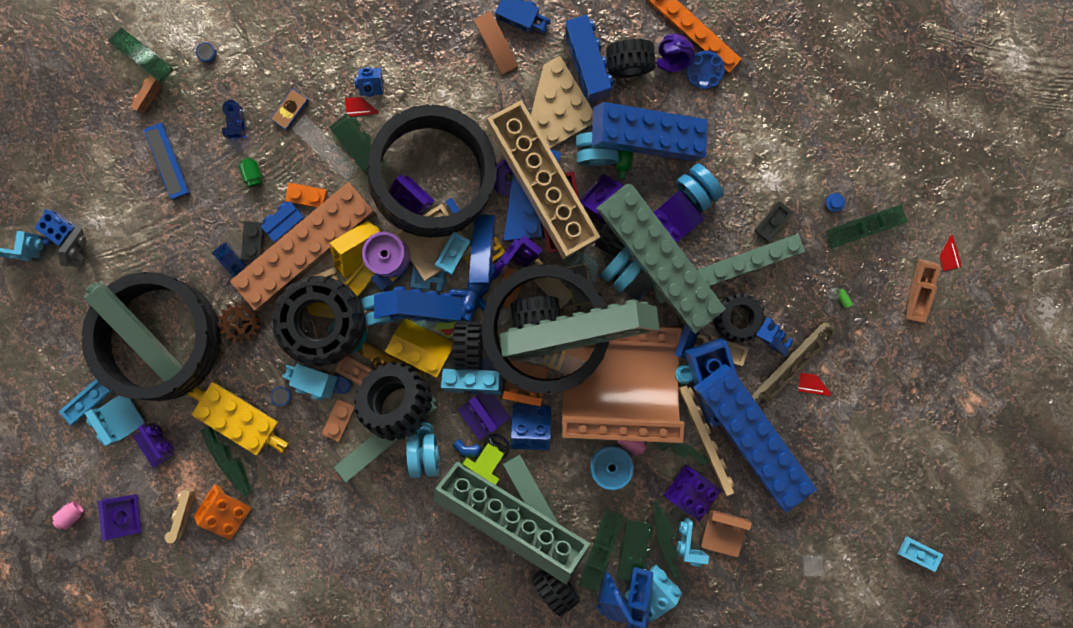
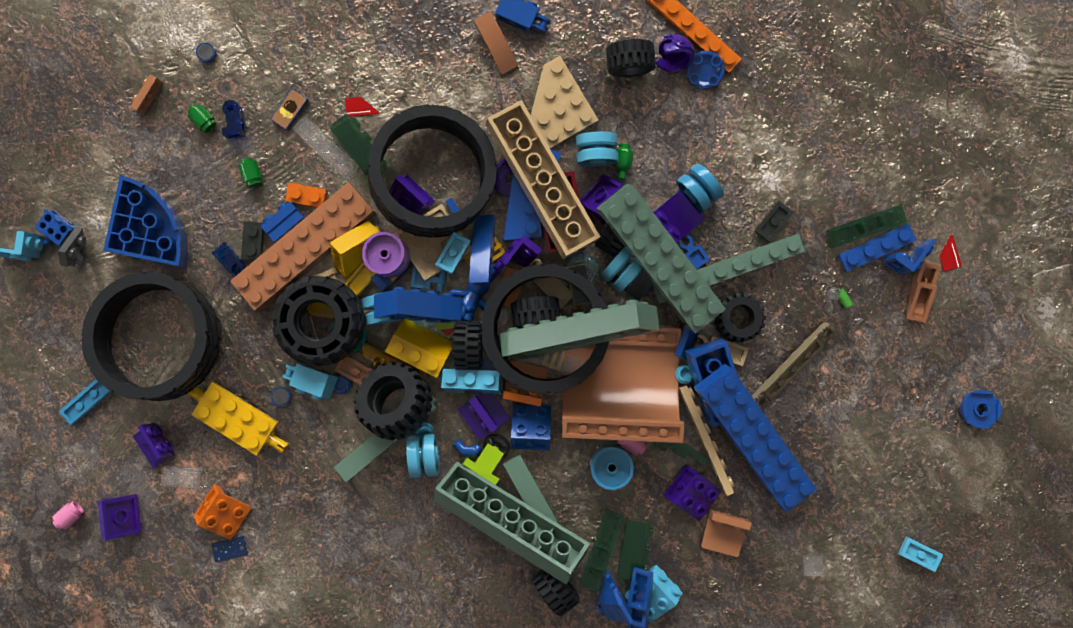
sand green brick [84,281,182,382] -> none
medium azure bracket [85,395,145,446] -> none
clear green slope [108,28,174,84] -> none
tile [144,122,190,200] -> none
tan plate [165,488,196,543] -> none
clear green slope [200,427,253,496] -> none
reddish brown gear [217,301,260,343] -> none
nougat plate [321,399,354,442] -> none
blue brick [354,67,384,97] -> none
blue brick [564,14,613,103] -> none
blue brick [592,102,707,162] -> none
clear green slope [652,499,682,582] -> none
medium azure bracket [677,517,709,567] -> none
blue hinge [756,317,793,356] -> none
red sticker [798,373,831,396] -> none
blue plate [825,193,845,212] -> none
none -> blue brick [103,175,188,268]
none -> clear brick [160,465,208,490]
none -> green brick [187,104,216,133]
none -> dark blue sticker [211,536,248,562]
none -> blue plate [678,235,710,270]
none -> blue plate [837,223,916,272]
none -> blue bracket [882,238,936,275]
none -> blue plate [960,390,1002,429]

